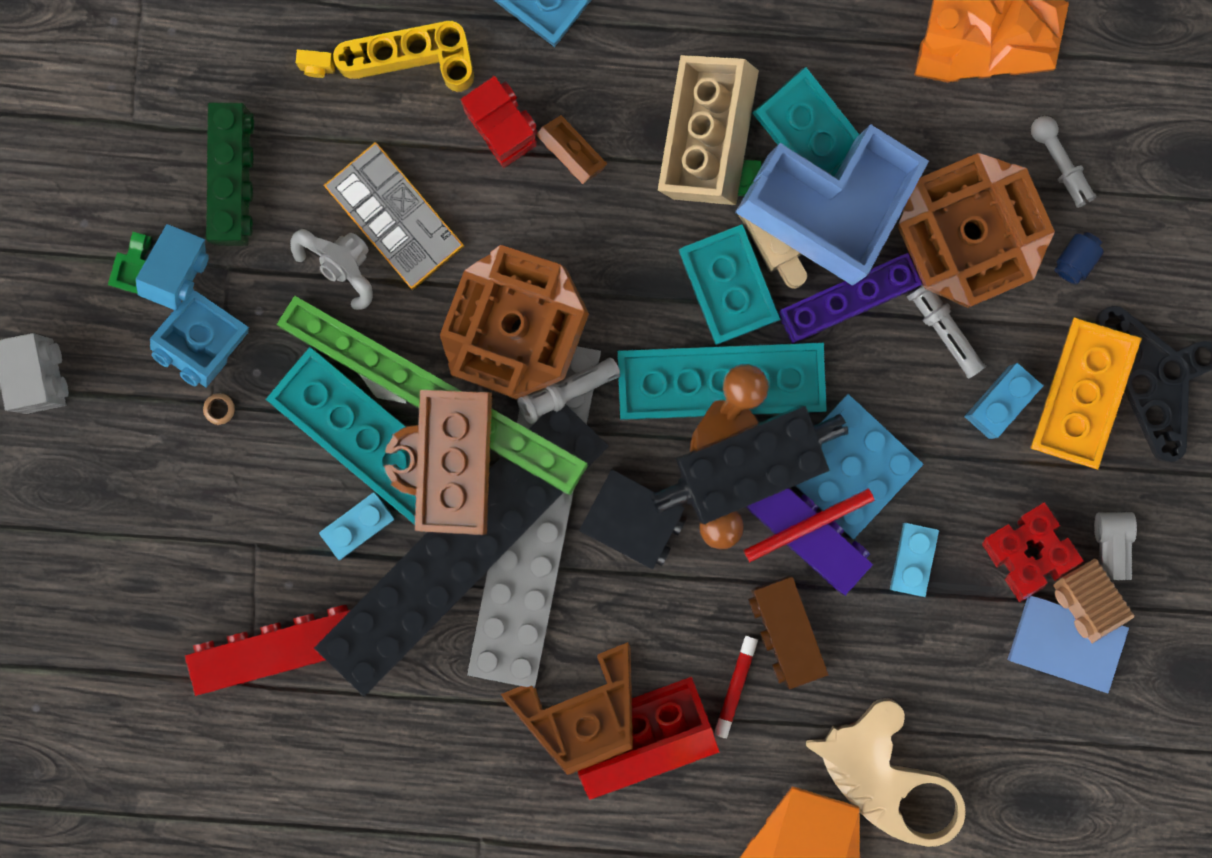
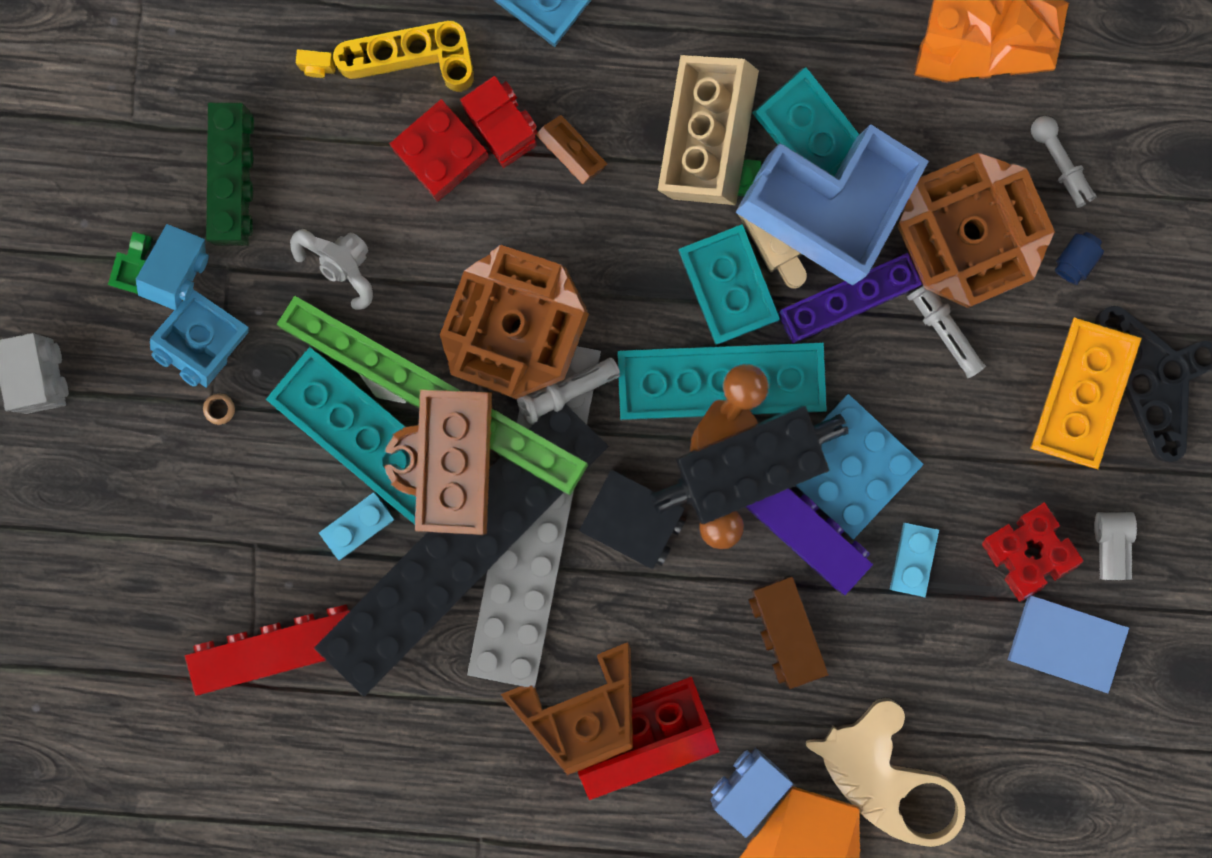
tile [323,142,464,291] -> none
red bar [714,636,758,738] -> none
red bar [743,488,875,563] -> none
dark azure brick [964,363,1043,439] -> none
medium nougat brick [1053,559,1134,643] -> none
none -> red brick [389,99,489,202]
none -> medium blue brick [710,747,793,838]

